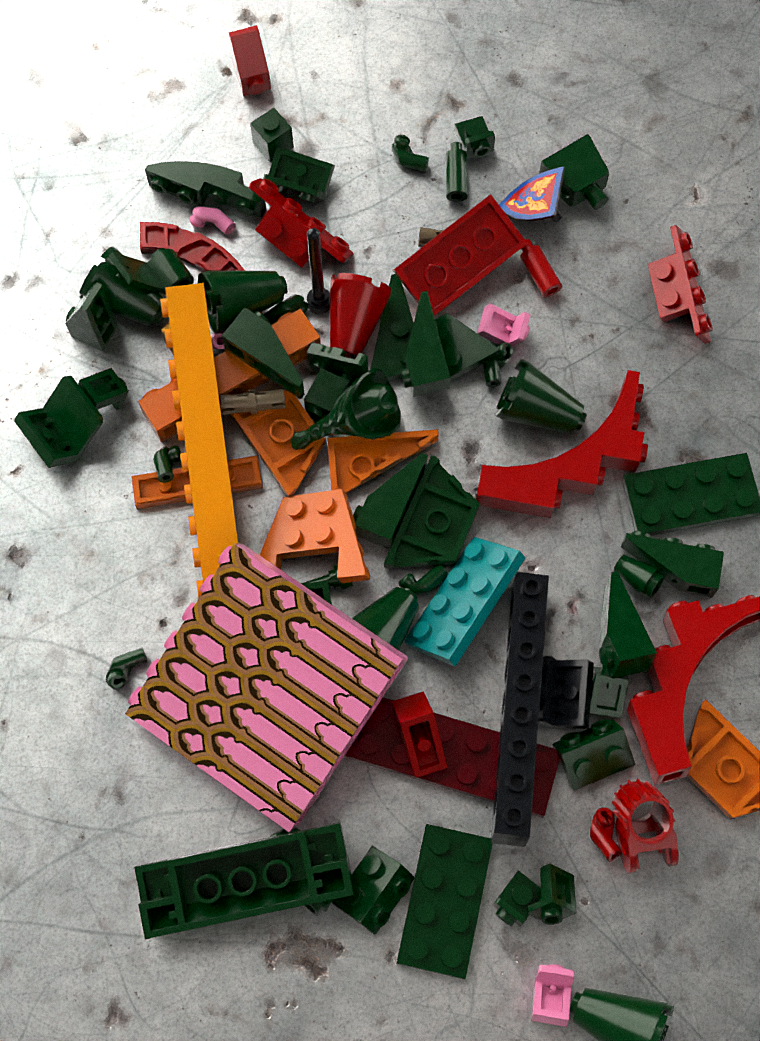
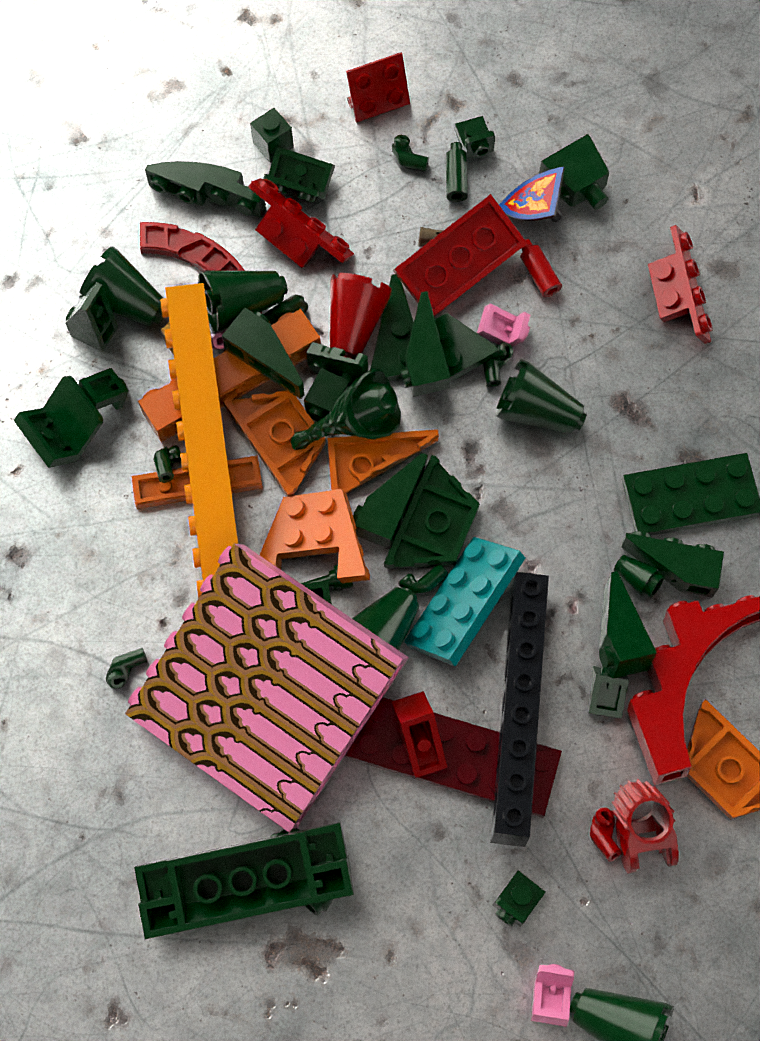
dark green door [109,248,194,295] -> none
bright pink arm [189,206,236,235] -> none
dark tan pin [220,388,286,415] -> none
red slope [228,25,271,96] -> none
black piece [307,228,330,315] -> none
dark green bracket [332,845,414,935] -> none
dark green plate [396,824,493,980] -> none
red arch [476,370,648,518] -> none
dark green bracket [528,863,576,925] -> none
black bracket [538,656,594,729] -> none
dark green bracket [552,719,636,791] -> none
none -> red hinge [346,52,410,123]

